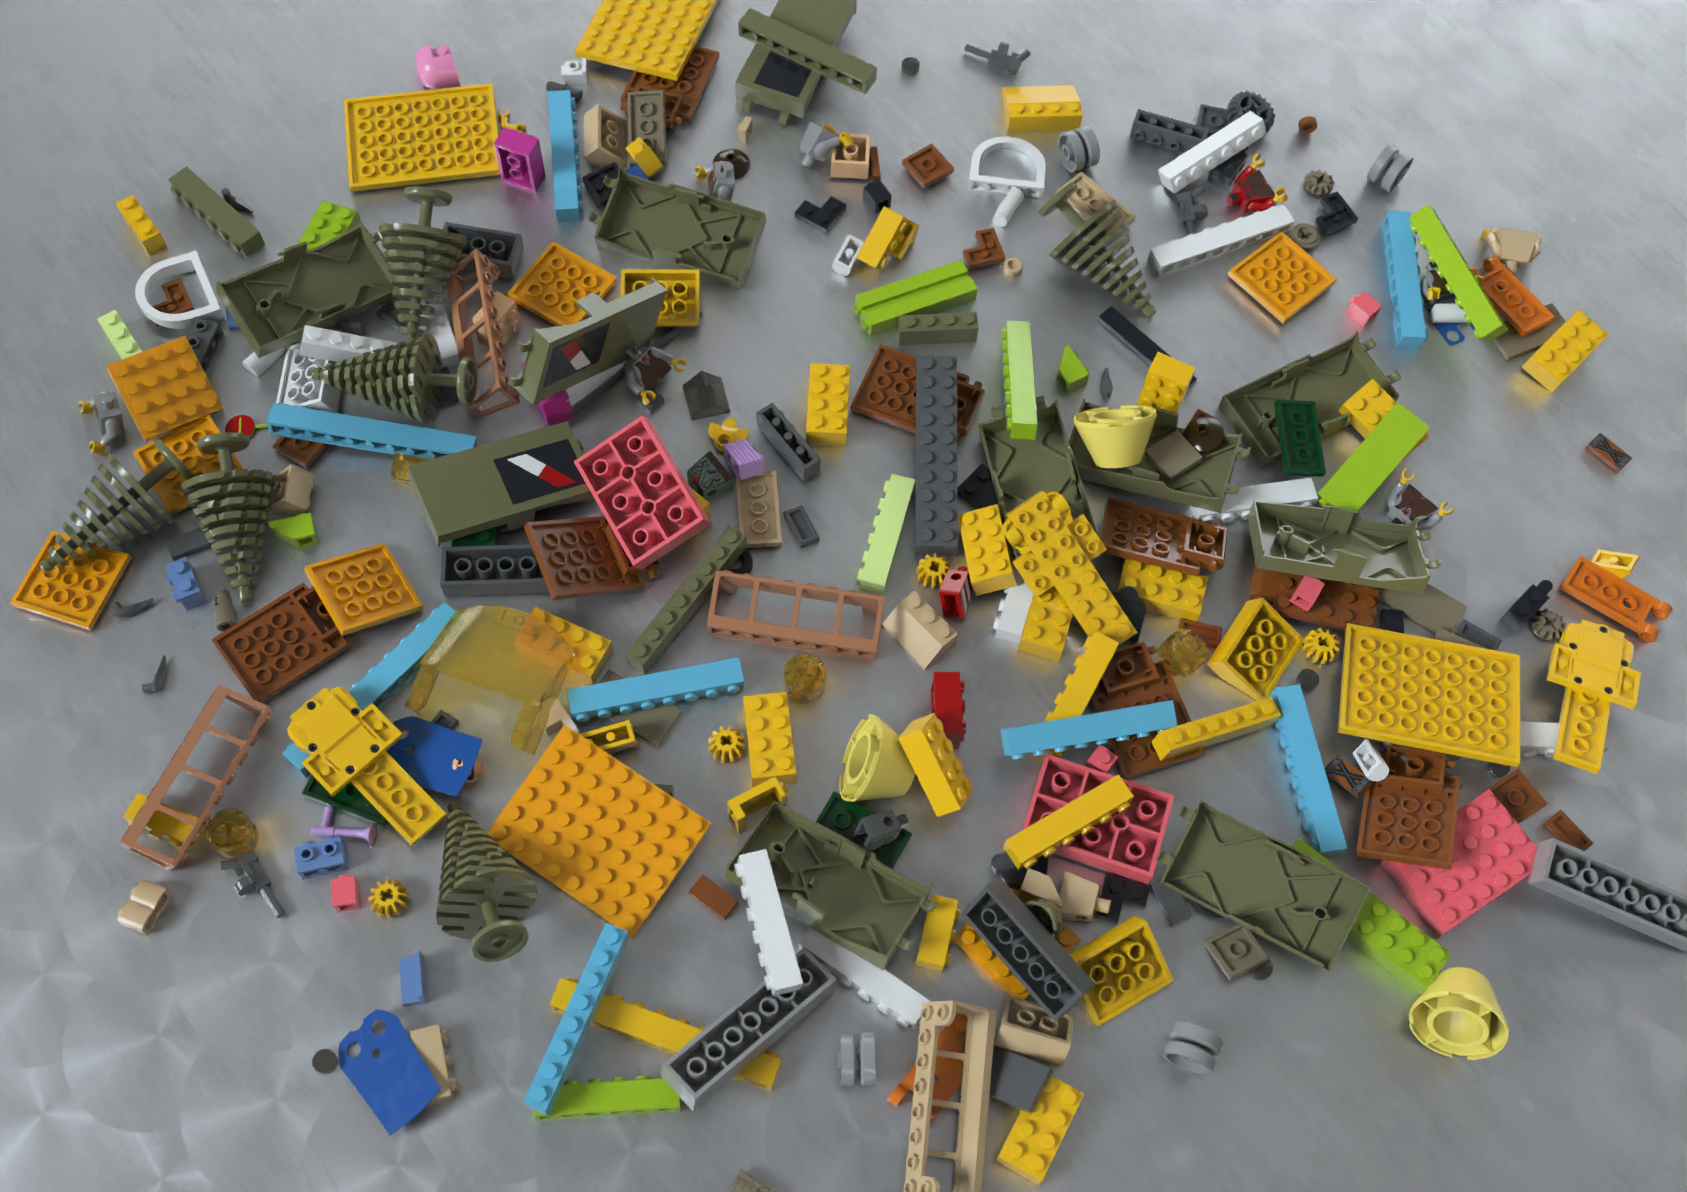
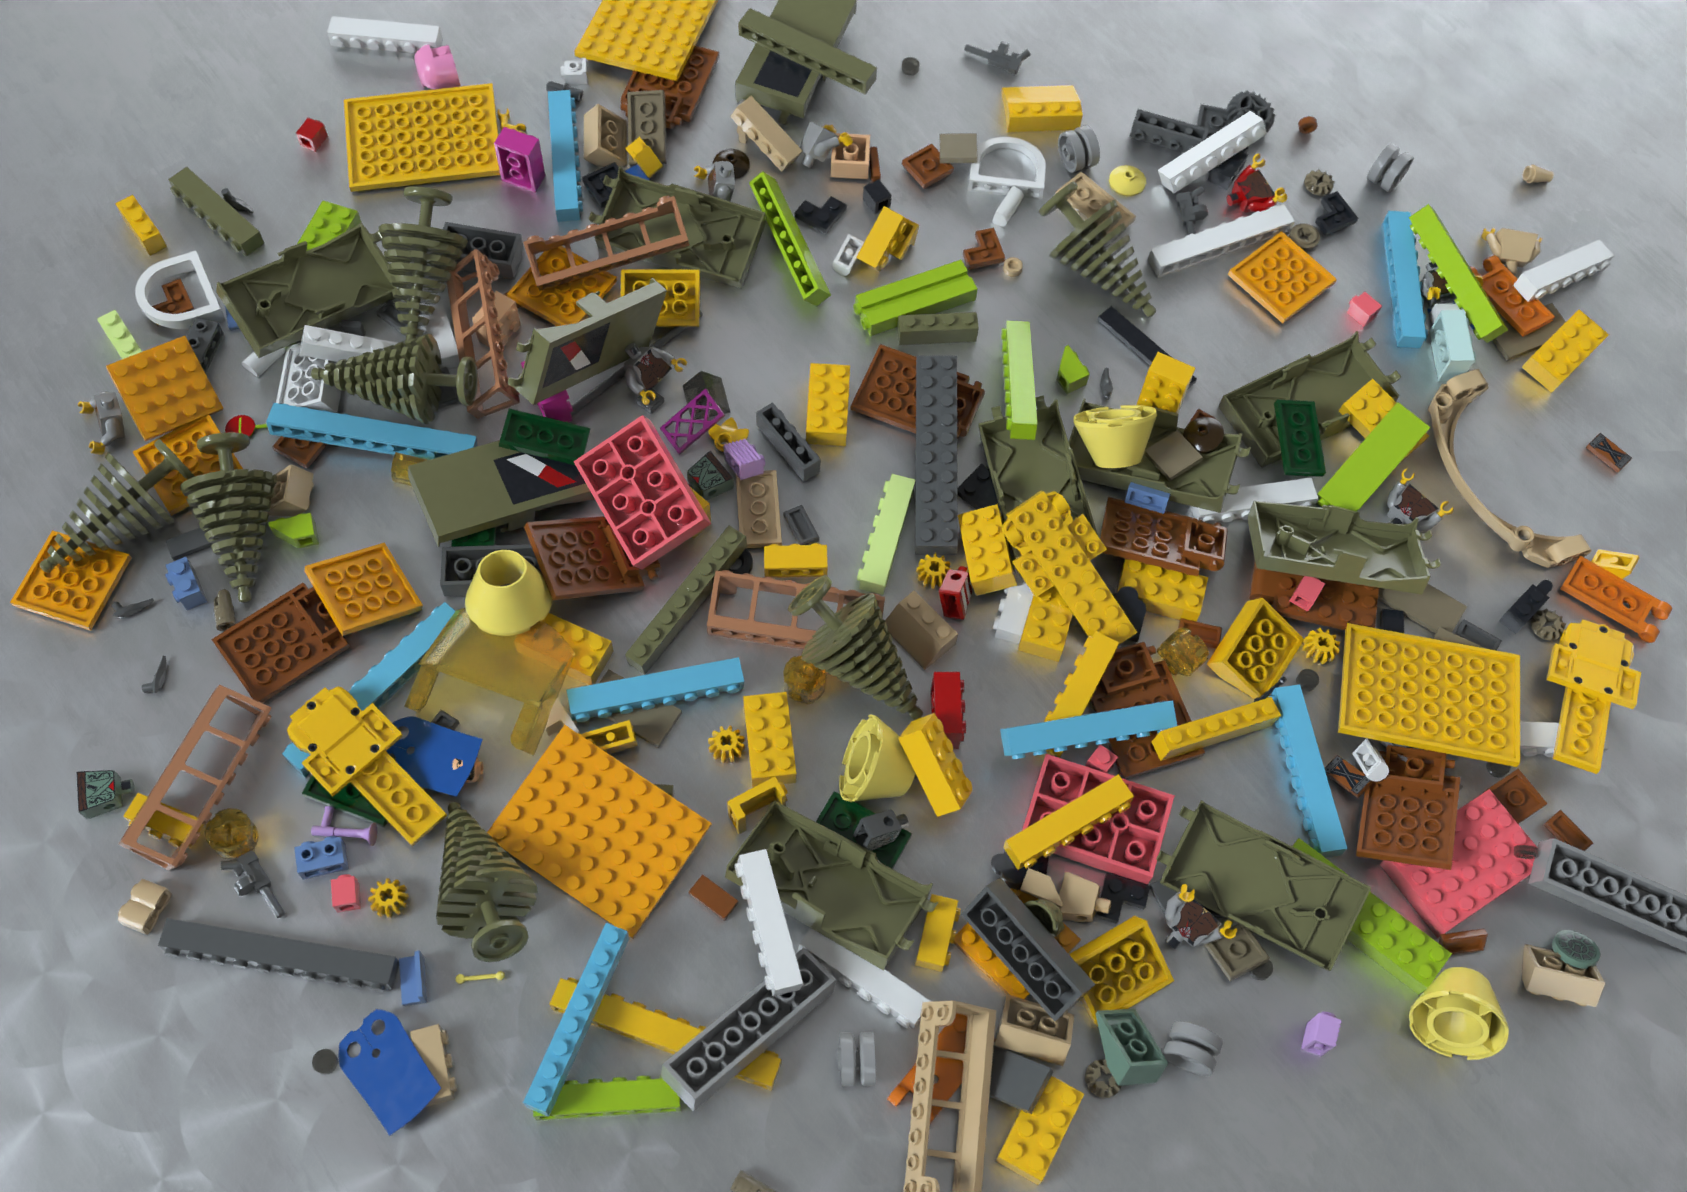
none -> torso [77,770,135,819]
none -> dark grey brick [158,918,399,992]
none -> red brick [296,118,328,152]
none -> white brick [327,16,442,53]
none -> light yellow hinge [455,971,505,984]
none -> light yellow cone [465,550,553,636]
none -> dark green plate [499,408,591,465]
none -> nougat window [523,196,690,291]
none -> magenta window [660,388,726,454]
none -> tan brick [731,96,802,171]
none -> lime brick [749,171,831,306]
none -> yellow brick [764,543,828,578]
none -> olive plant [788,575,923,720]
none -> dark tan tile [939,133,977,163]
none -> dark tan gear [1085,1059,1122,1098]
none -> sand green slope [1096,1009,1168,1086]
none -> light yellow dish [1109,165,1146,196]
none -> medium blue panel [1125,482,1170,514]
none -> torso [1165,884,1238,949]
none -> black hinge [1254,676,1287,702]
none -> lavender brick [1301,1012,1342,1056]
none -> tan panel [1428,369,1592,568]
none -> light aqua brick [1429,310,1476,381]
none -> dark orange tile [1439,928,1488,955]
none -> white brick [1513,239,1615,302]
none -> clear smoke tile [1514,845,1538,859]
none -> tan slope [1521,944,1605,1007]
none -> tan cone [1523,165,1553,183]
none -> sand green tile [1552,930,1601,969]

